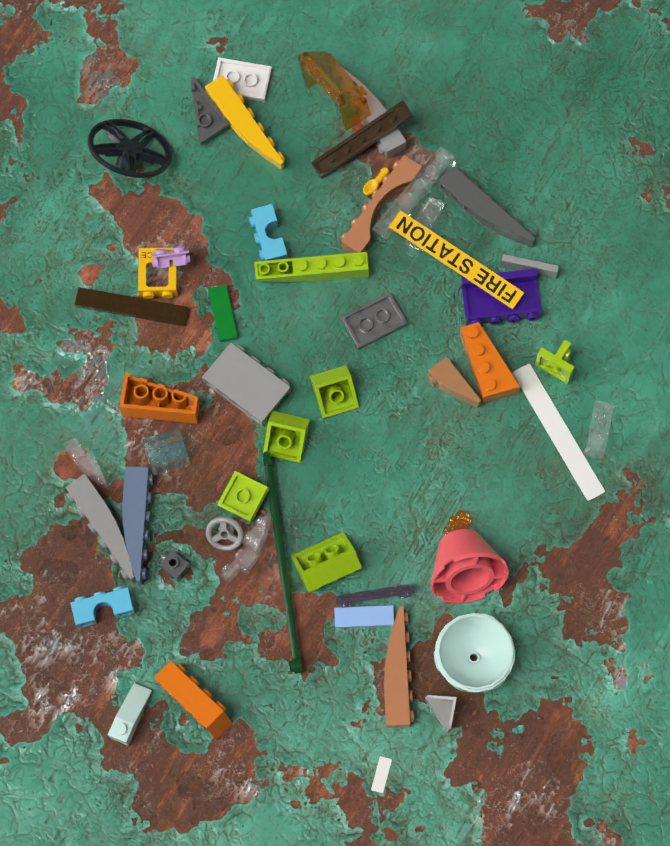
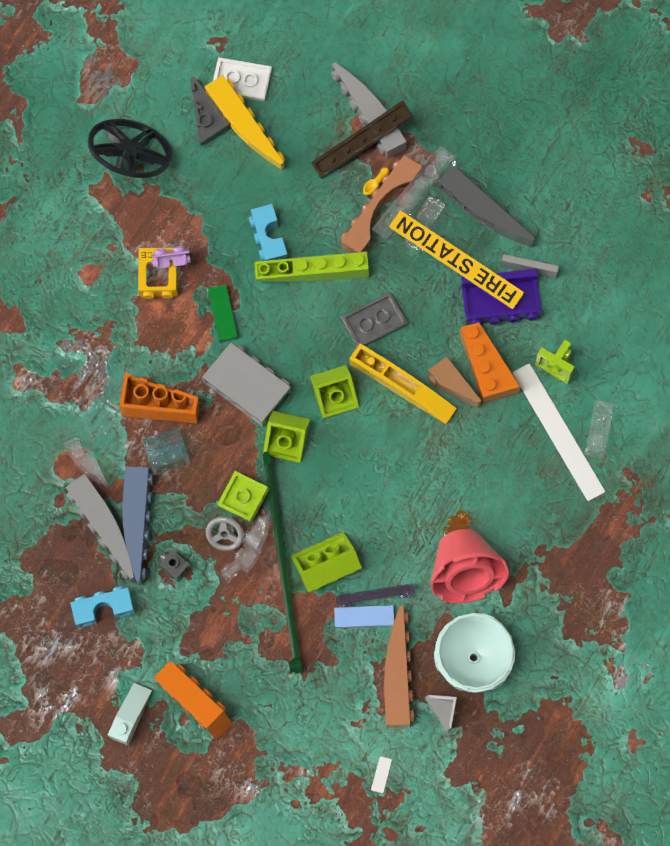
dark brown tile [74,287,189,327] -> none
clear orange windscreen [297,51,370,131] -> none
none -> yellow slope [350,343,457,424]

